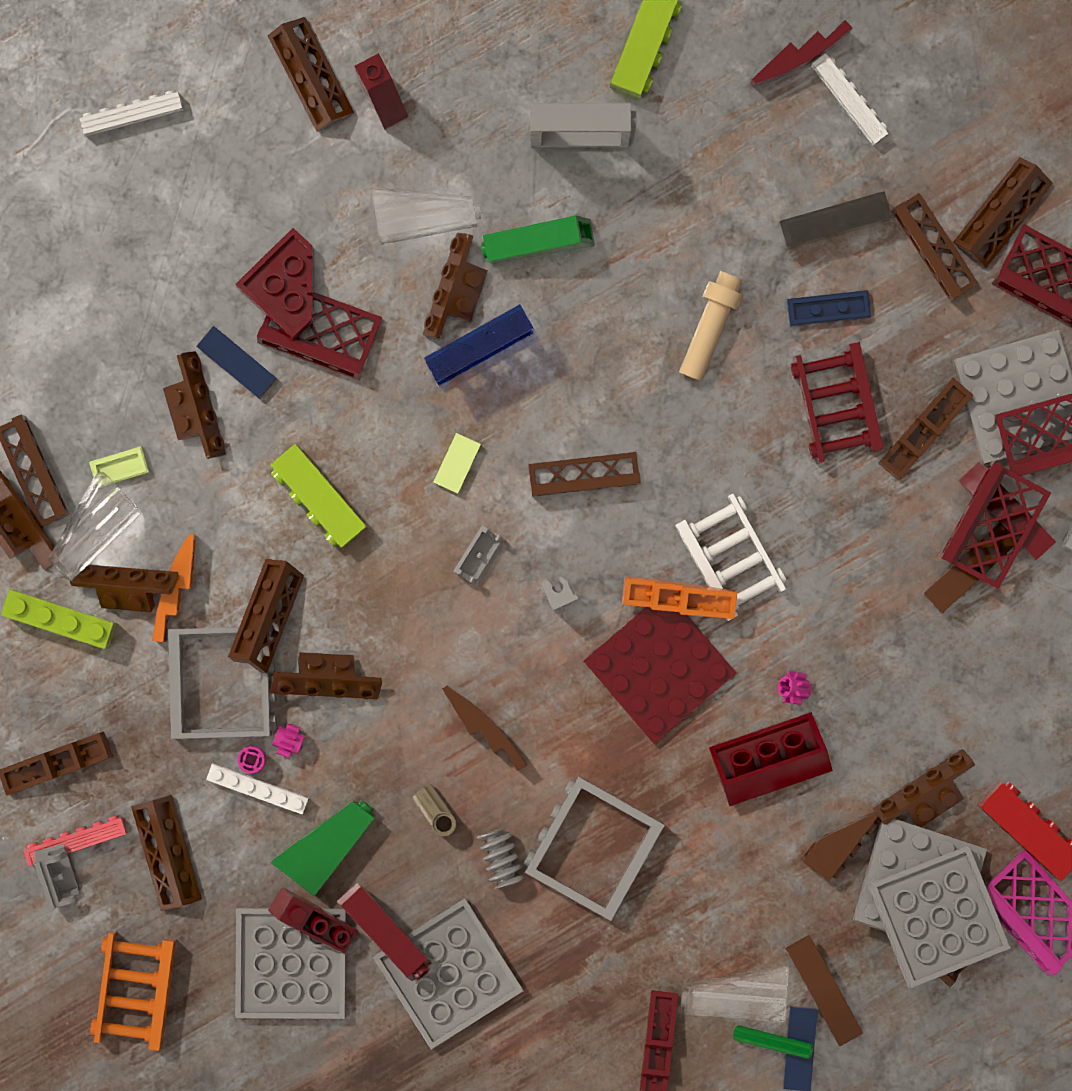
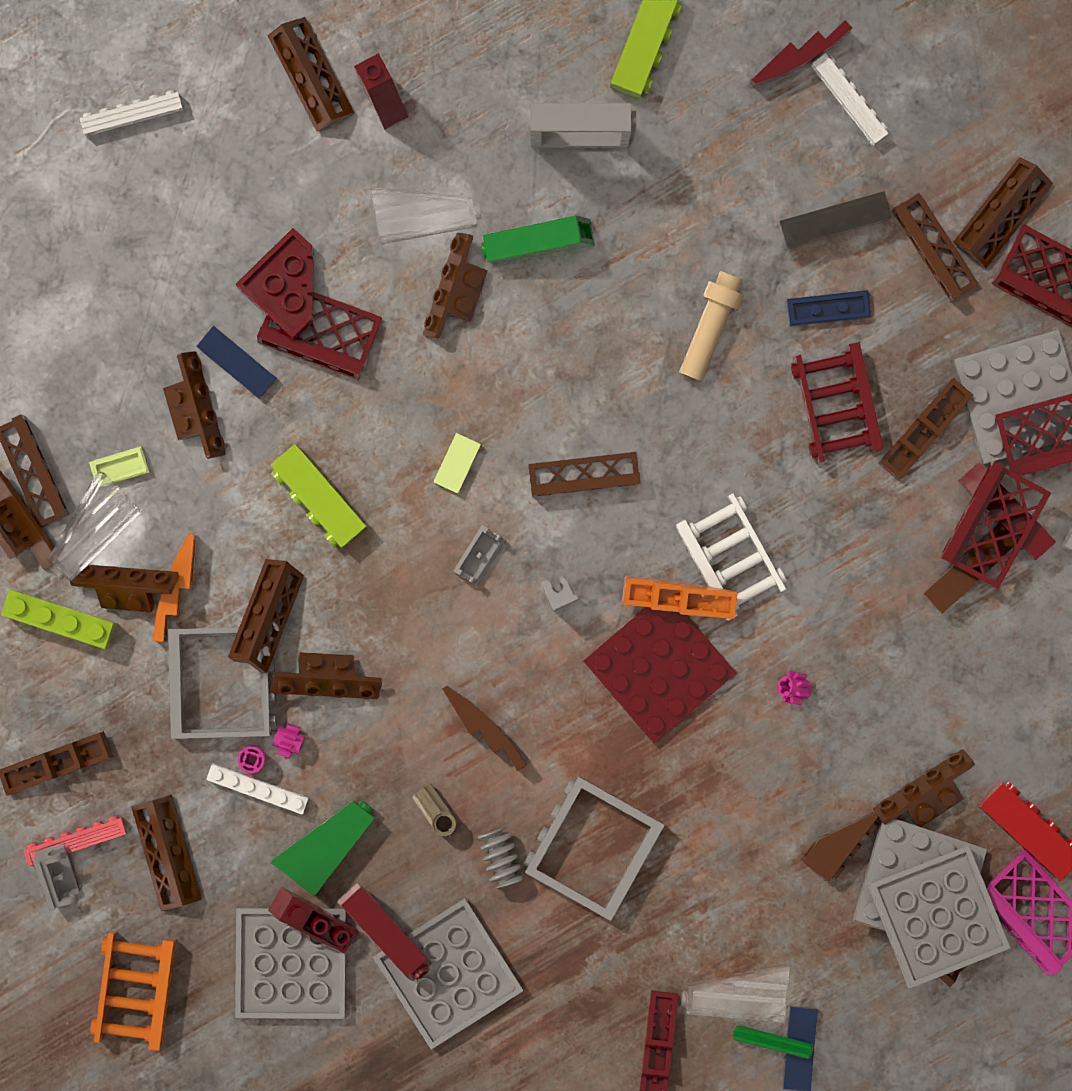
clear blue fence [424,304,534,387] -> none
dark red slope [709,712,833,807] -> none
reddish brown slope [786,935,863,1047] -> none

